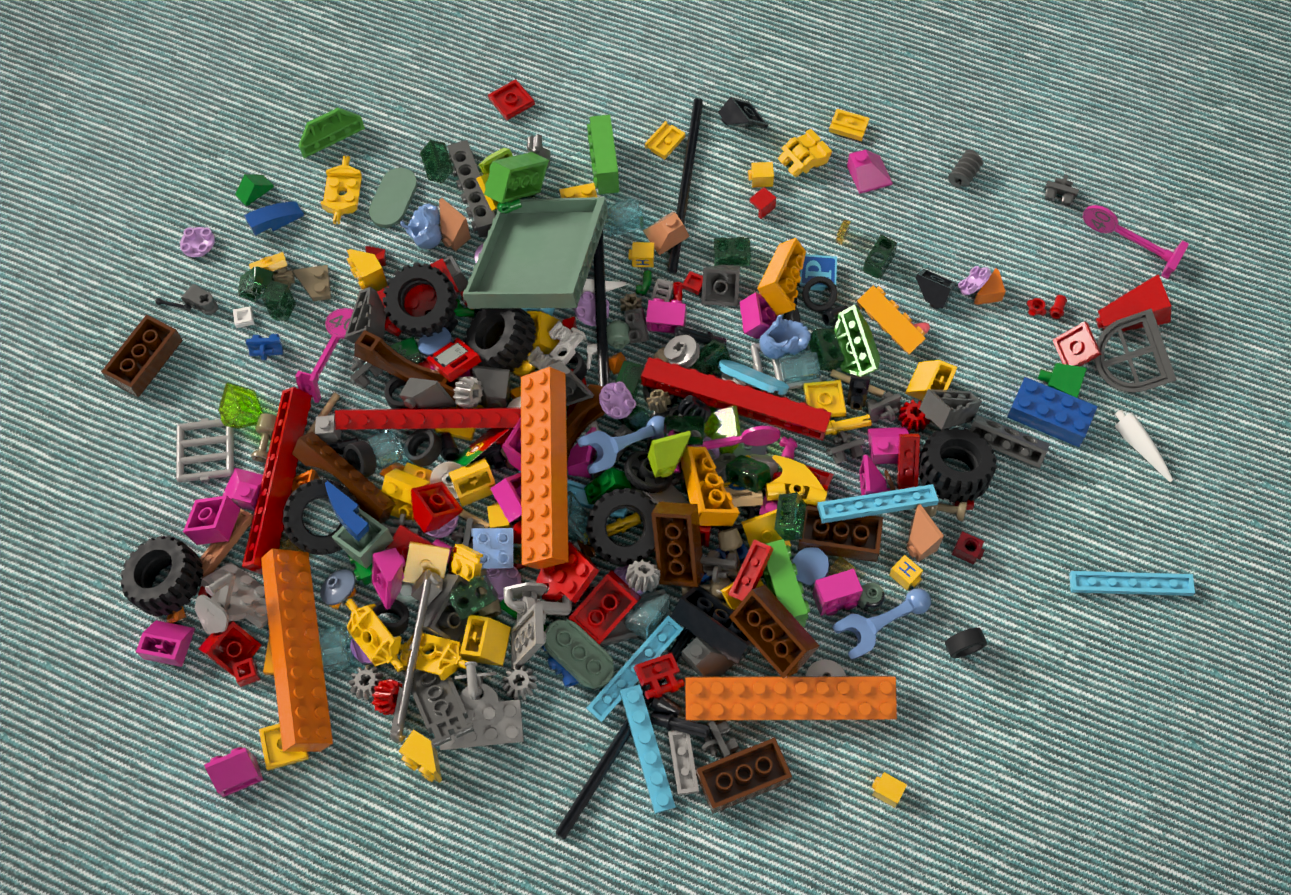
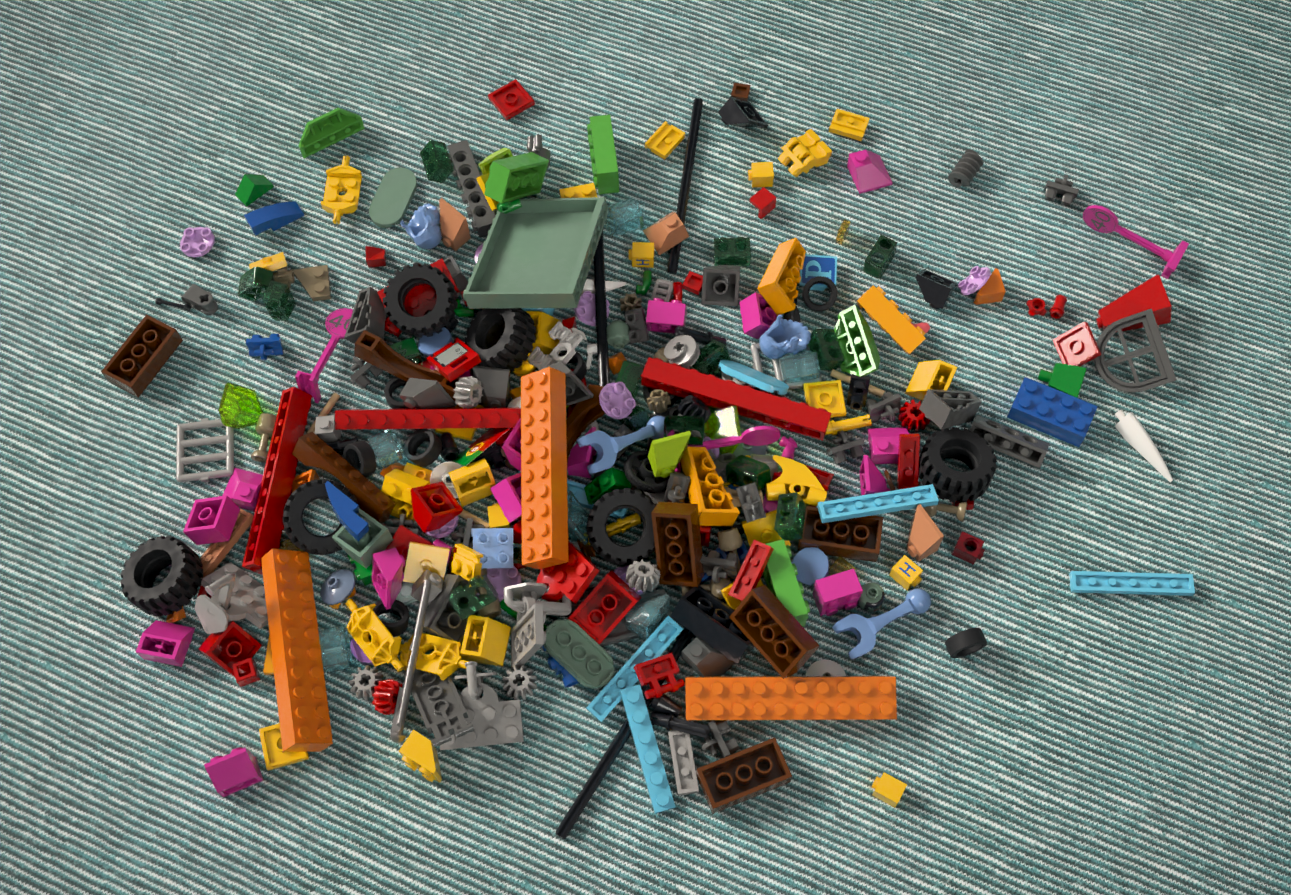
white tile [233,306,255,328] -> none
yellow slope [347,249,388,291] -> none
black cone [822,305,849,326] -> none
none -> dark grey hips [663,471,690,503]
none -> reddish brown tile [731,82,751,101]
none -> dark grey hips [736,482,766,523]

